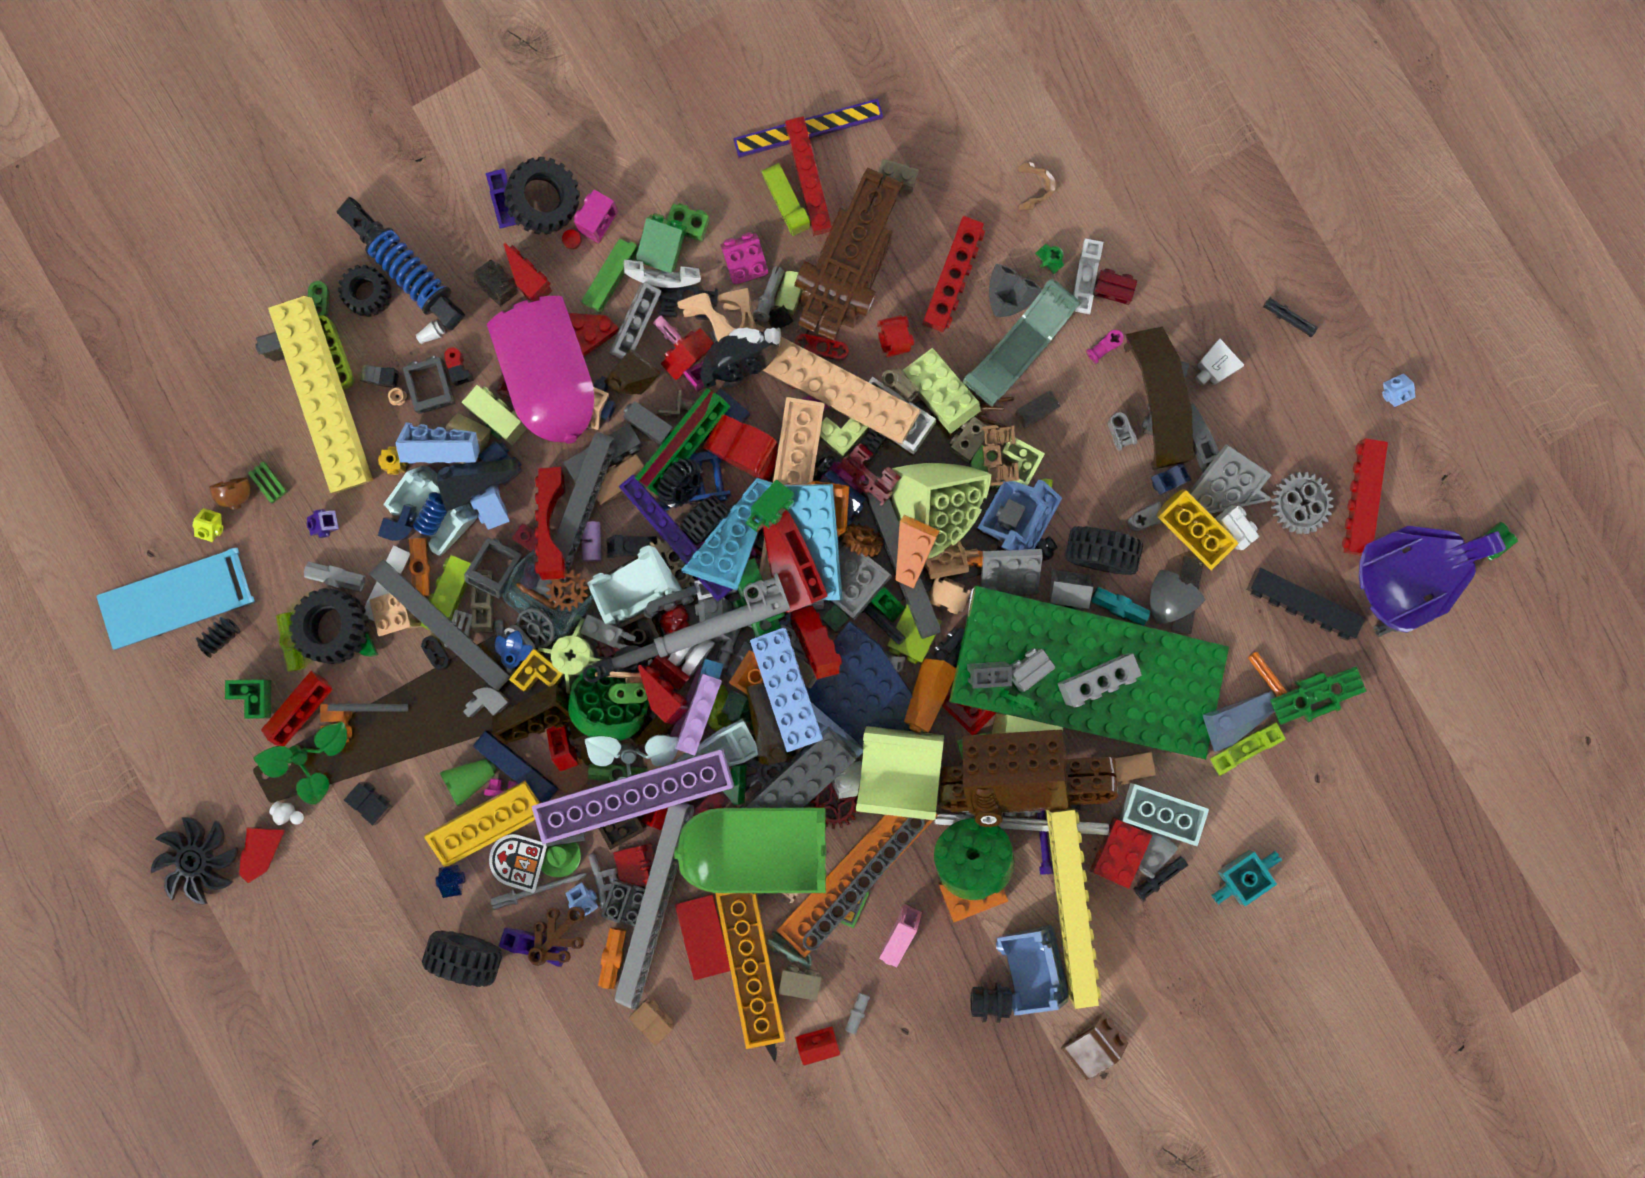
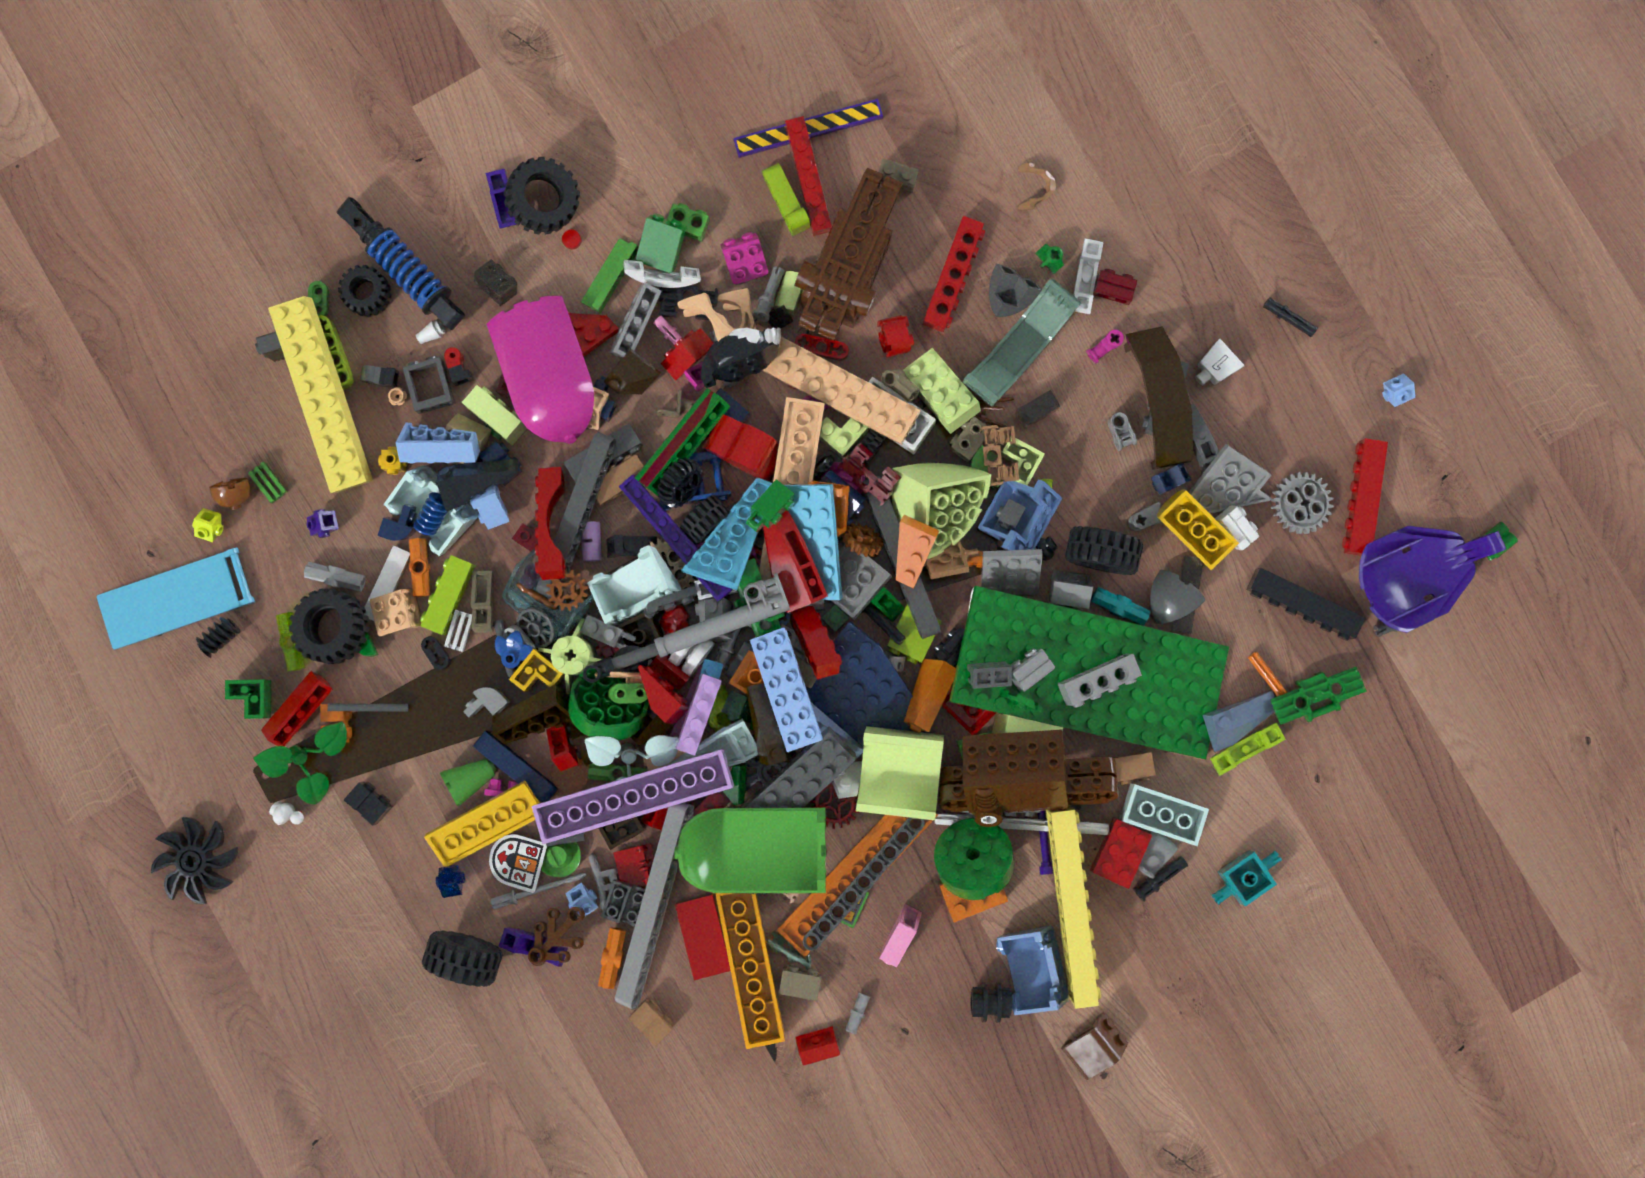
red panel [239,827,285,883] -> none
dark grey beam [369,559,511,691] -> none
dark grey window [464,537,522,599] -> none
red slope [503,243,552,302] -> none
dark pink brick [574,189,618,244] -> none
dark grey brick [623,401,674,446] -> none
light nougat brick [928,577,972,615] -> none

